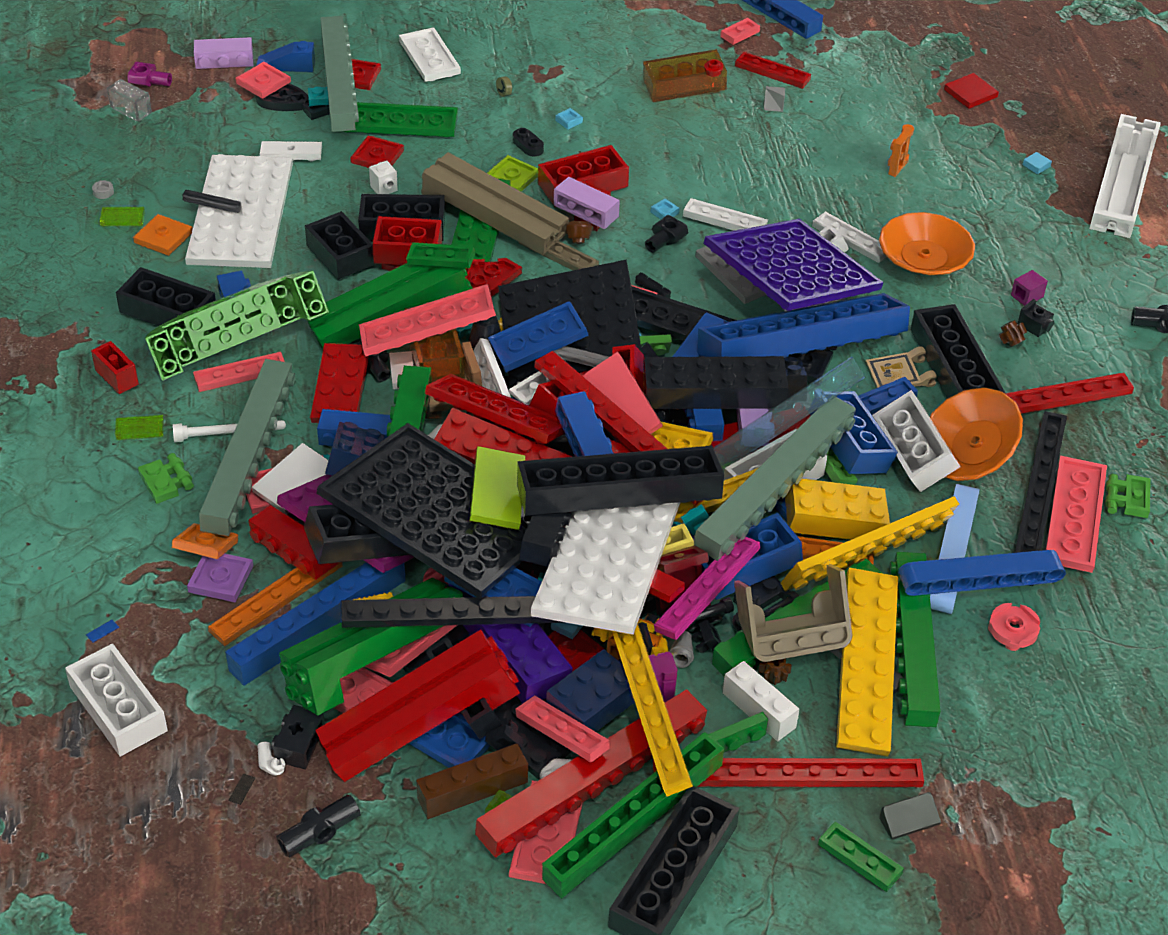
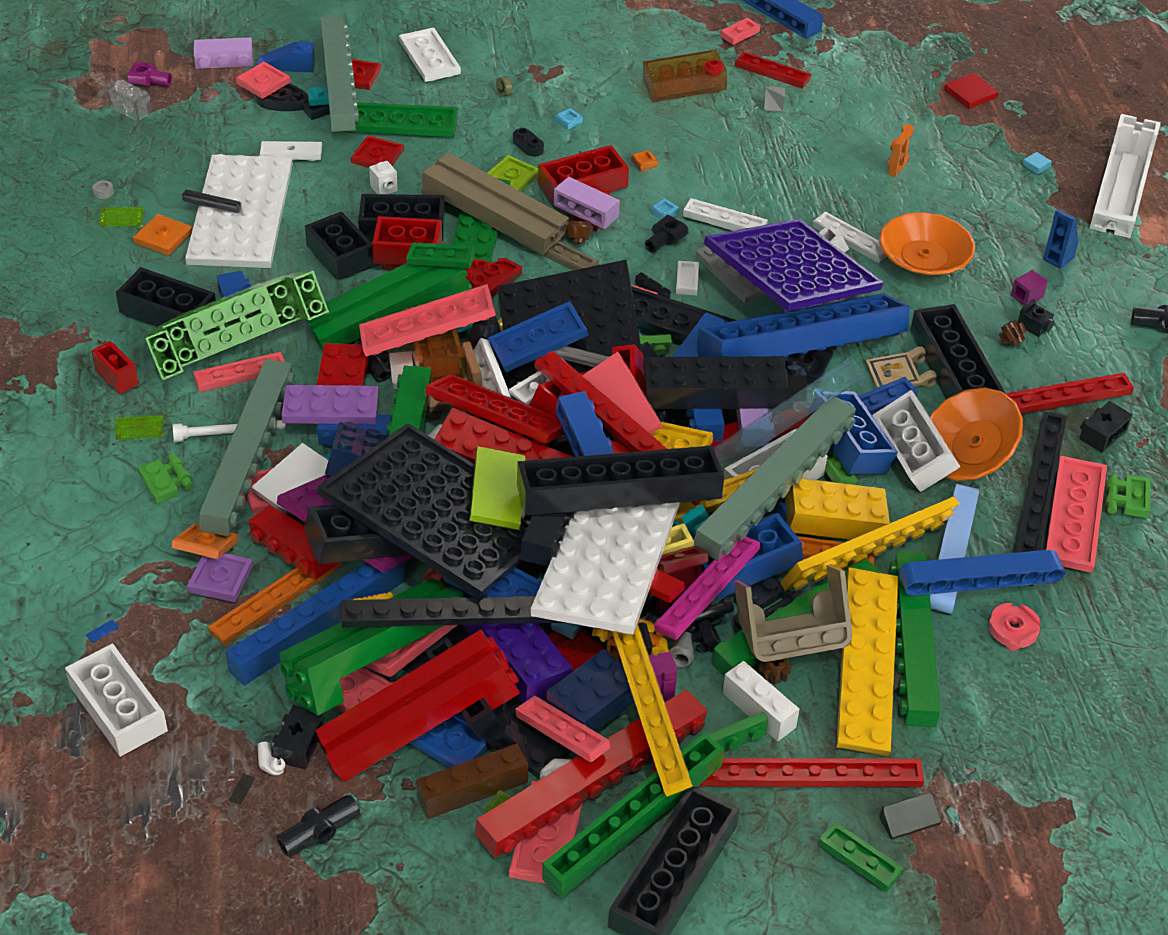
none -> medium lavender plate [282,385,379,424]
none -> orange tile [631,150,658,171]
none -> white tile [676,261,699,296]
none -> blue slope [1043,209,1079,269]
none -> black brick [1079,401,1133,453]

